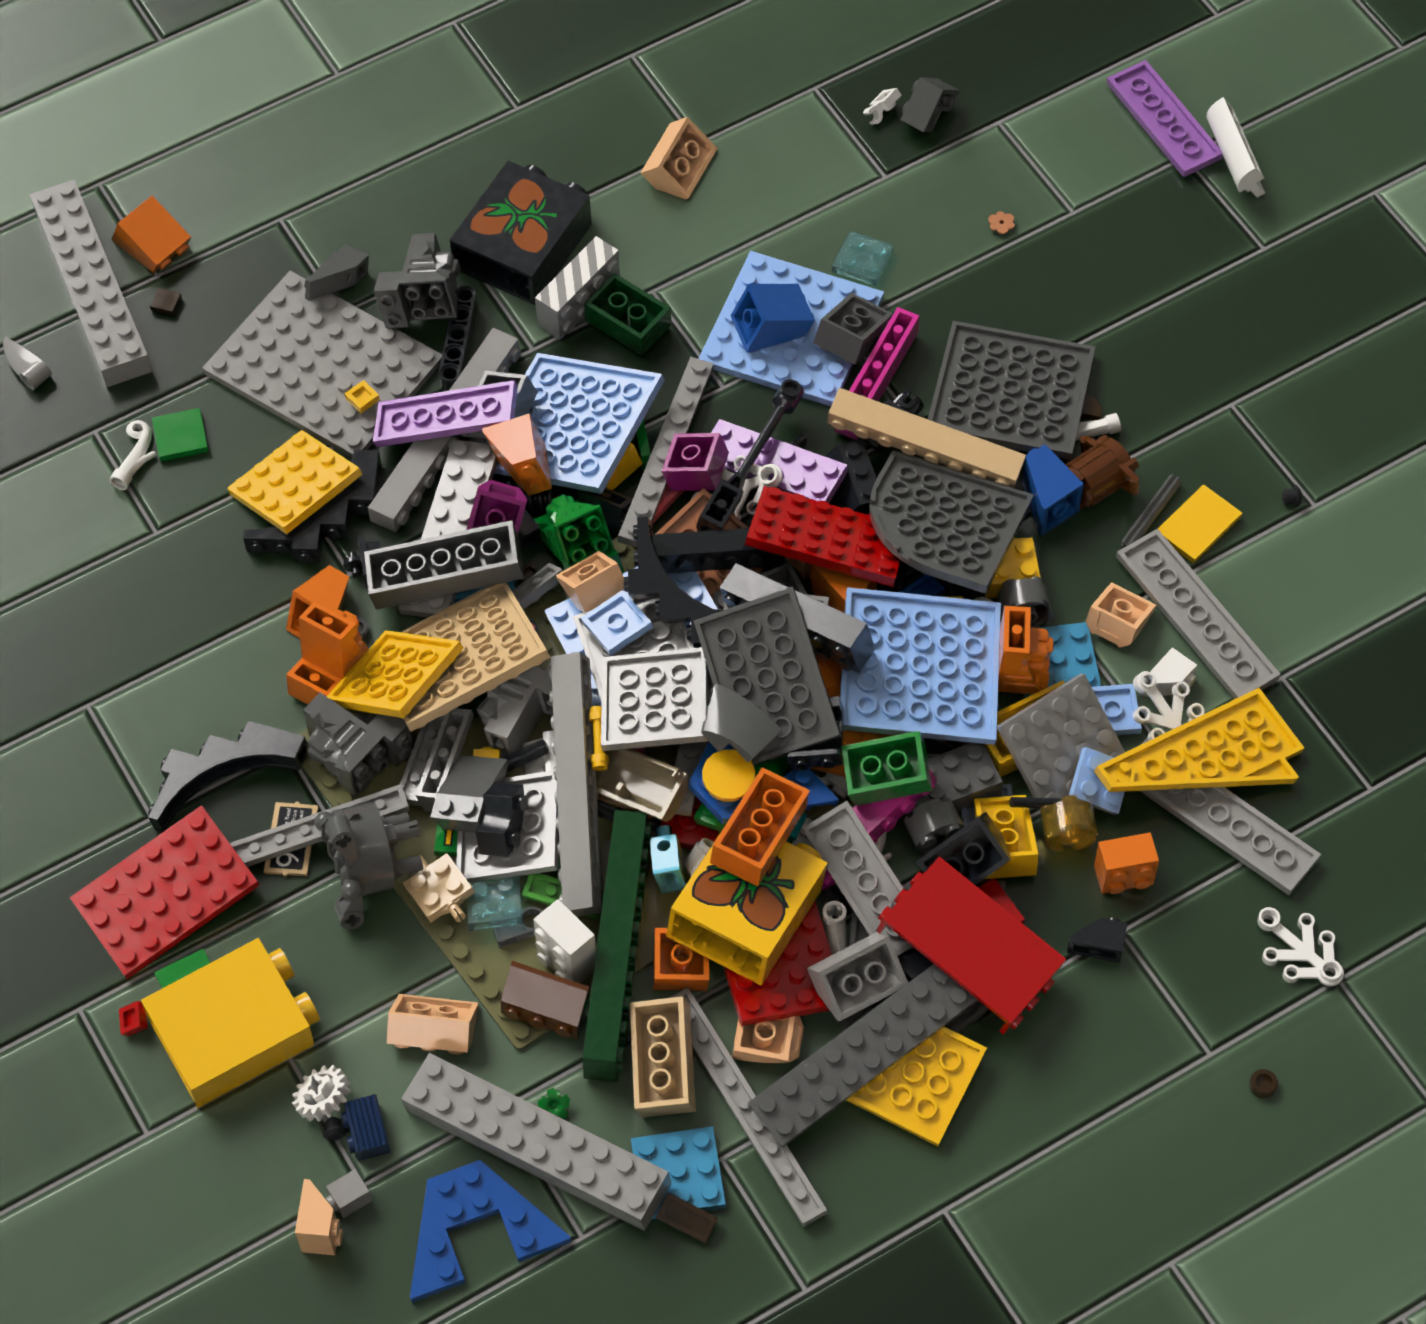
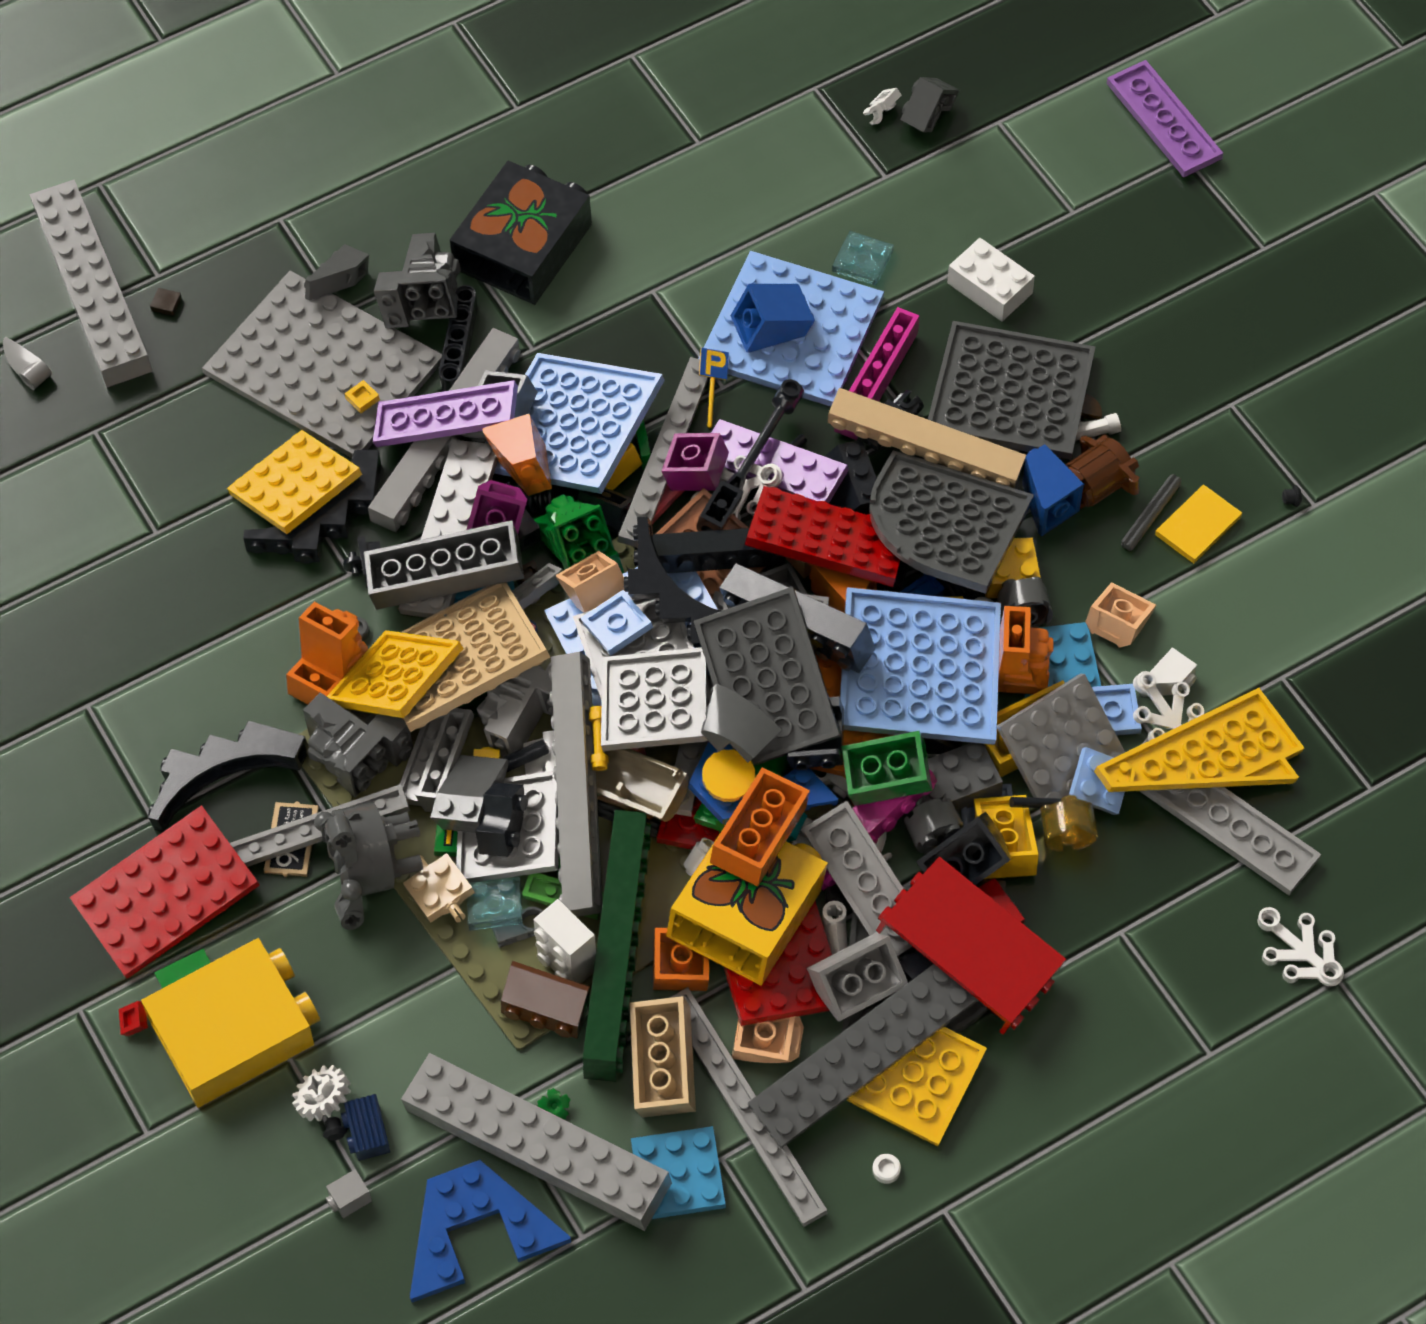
white plant [109,420,156,490] -> none
orange slope [112,195,191,273] -> none
green tile [152,408,209,462] -> none
orange slope [286,565,349,638] -> none
light nougat slope [295,1179,343,1255] -> none
light nougat slope [387,994,479,1054] -> none
light grey brick [535,236,620,340] -> none
dark green brick [584,273,672,356] -> none
light nougat slope [640,117,718,200] -> none
medium azure torso [650,825,687,894] -> none
dark brown tile [655,1192,718,1243] -> none
dark grey slope [813,292,893,364] -> none
nougat plant [988,211,1014,235] -> none
black slope [1067,918,1127,963] -> none
orange brick [1094,832,1159,894] -> none
light grey plate [1116,529,1281,699] -> none
white brick [1207,97,1265,198] -> none
dark brown tile [1249,1069,1278,1099] -> none
none -> piece [699,347,729,428]
none -> white tile [872,1154,901,1184]
none -> white brick [947,238,1035,322]

